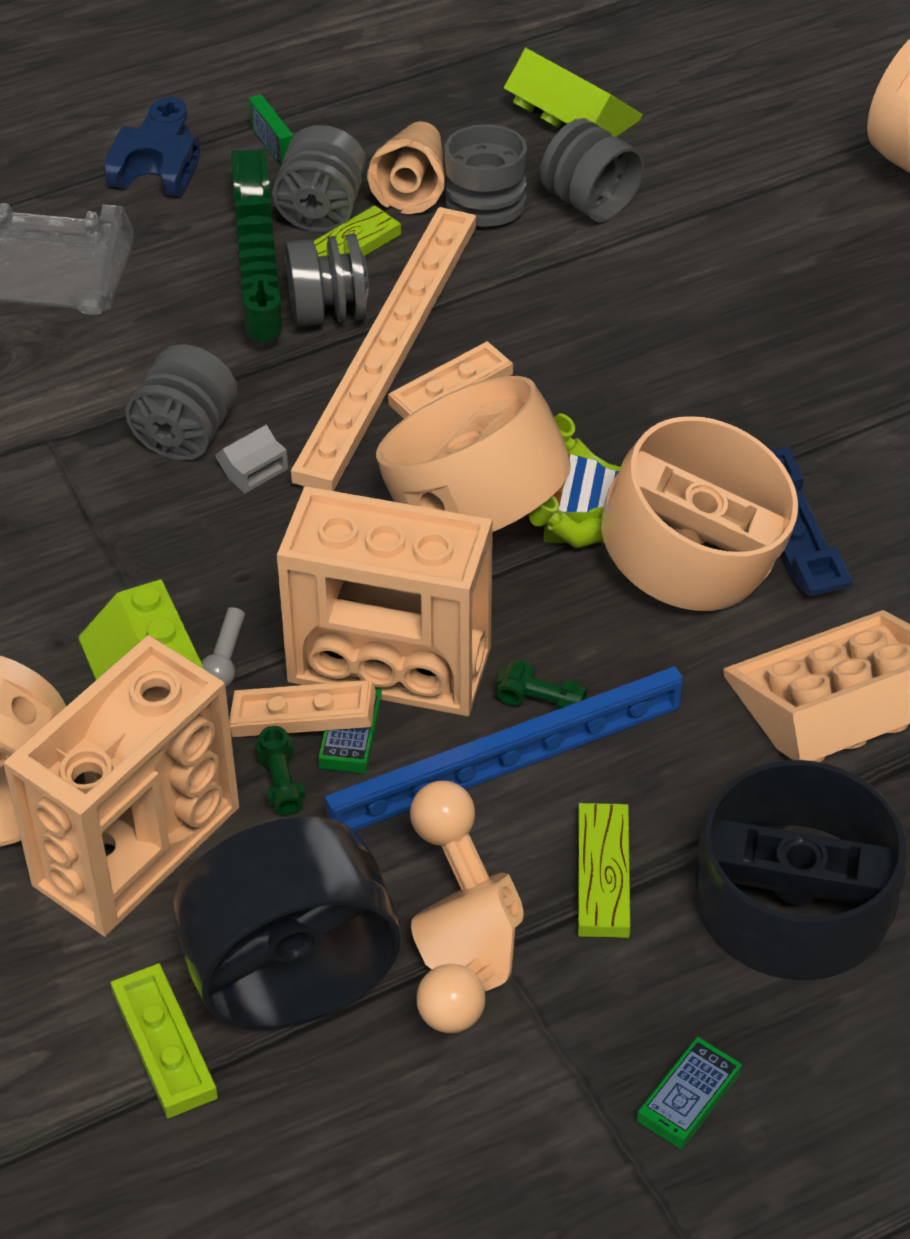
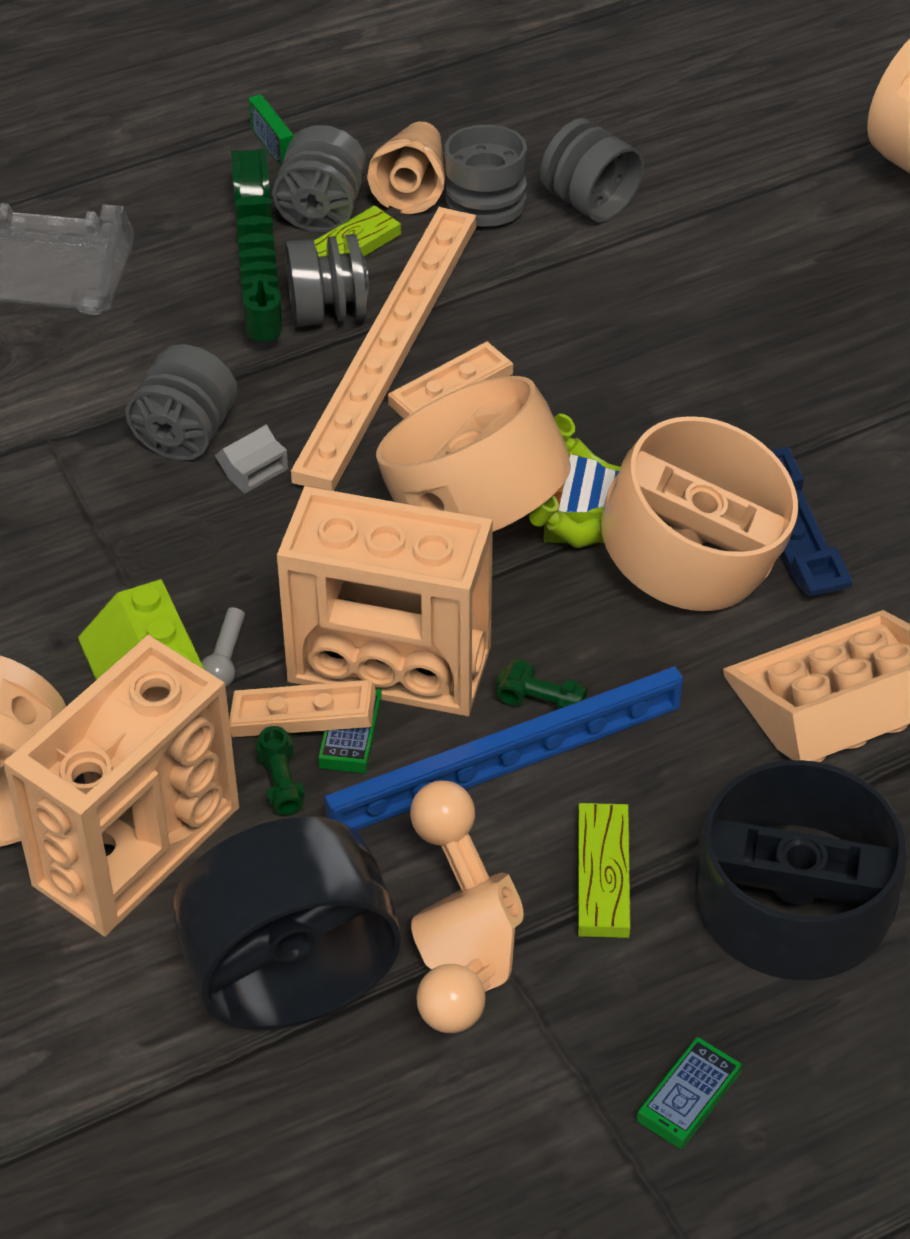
dark blue piece [105,97,200,197] -> none
lime plate [110,963,218,1119] -> none
lime slope [504,48,643,137] -> none

